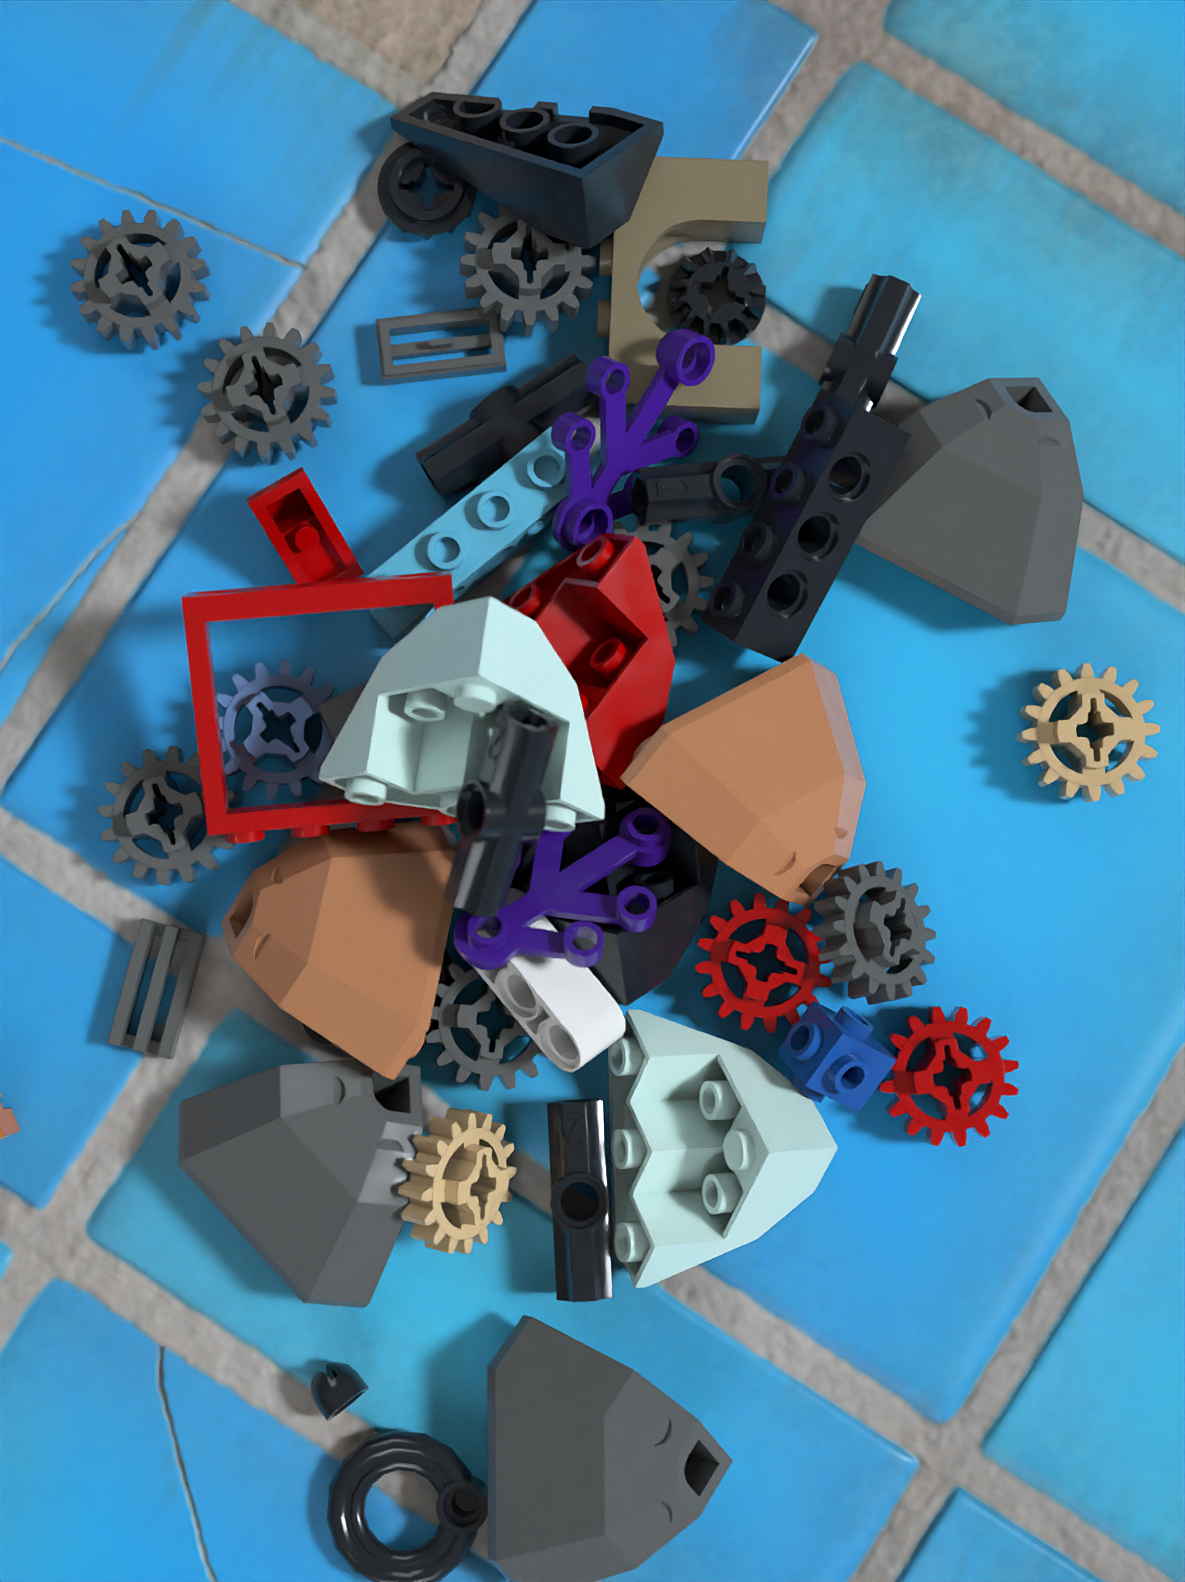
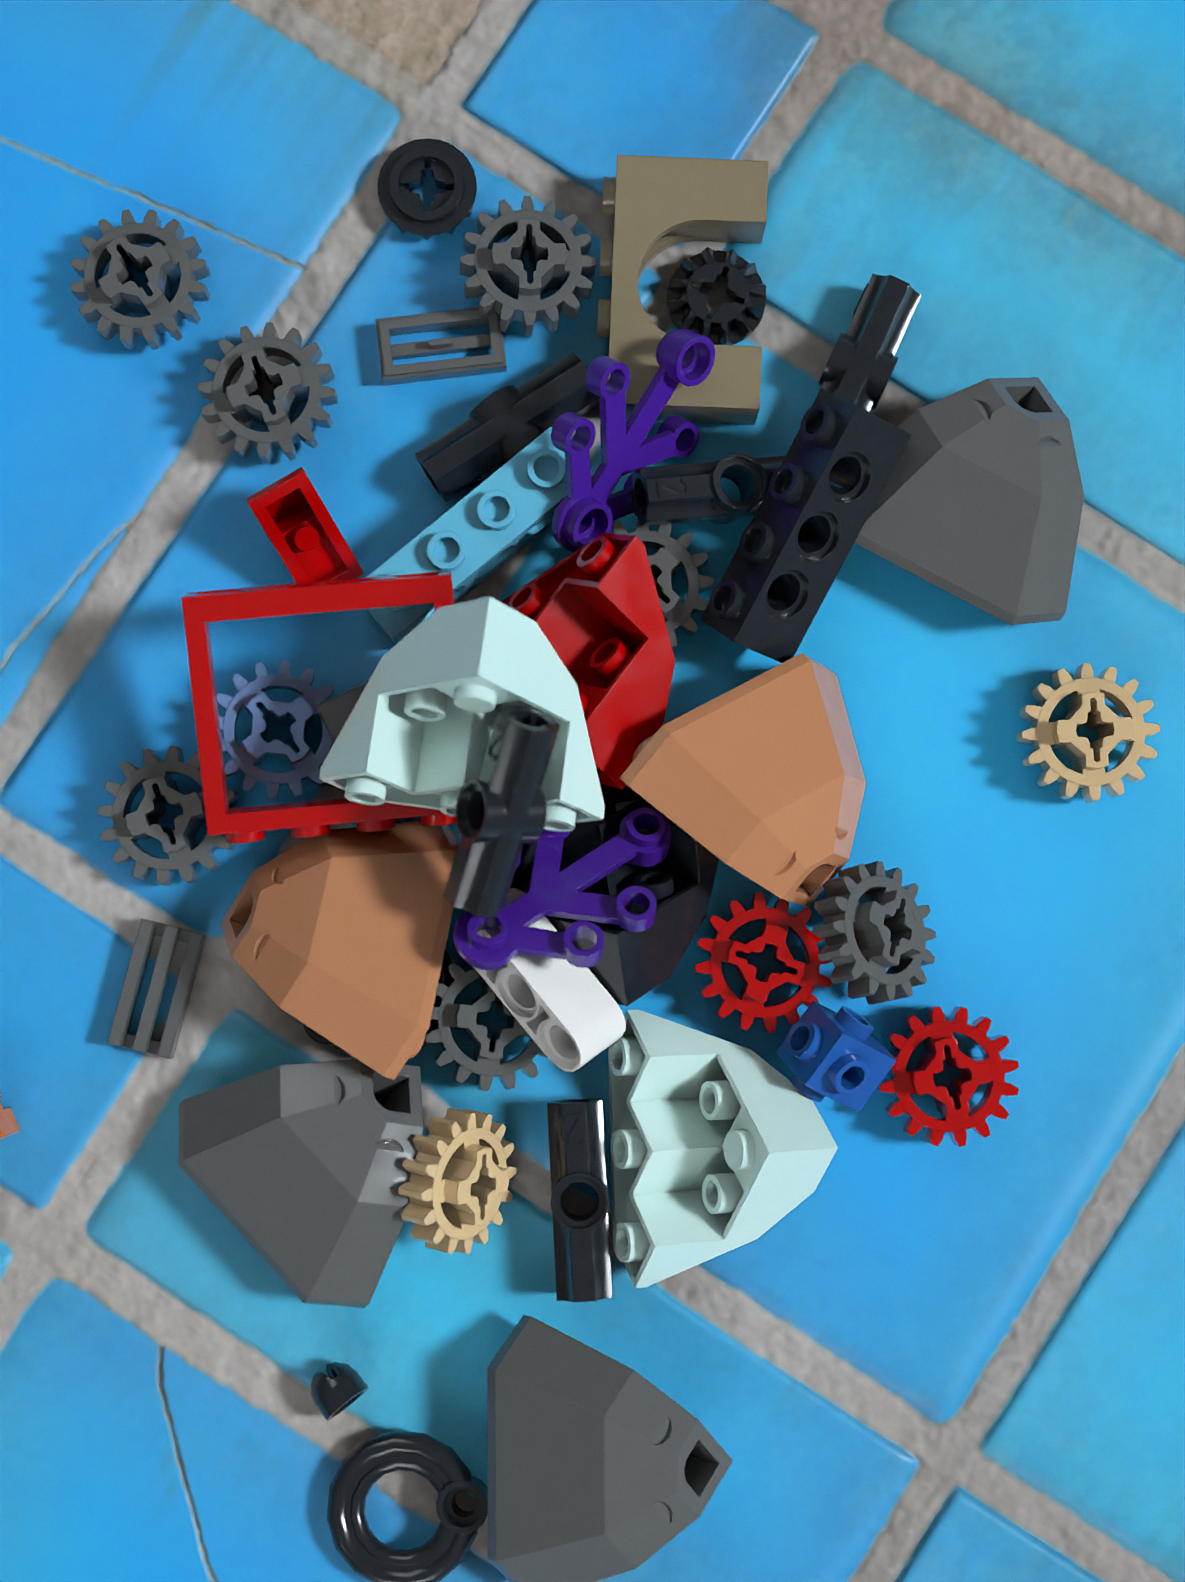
black wedge [390,92,664,249] -> none

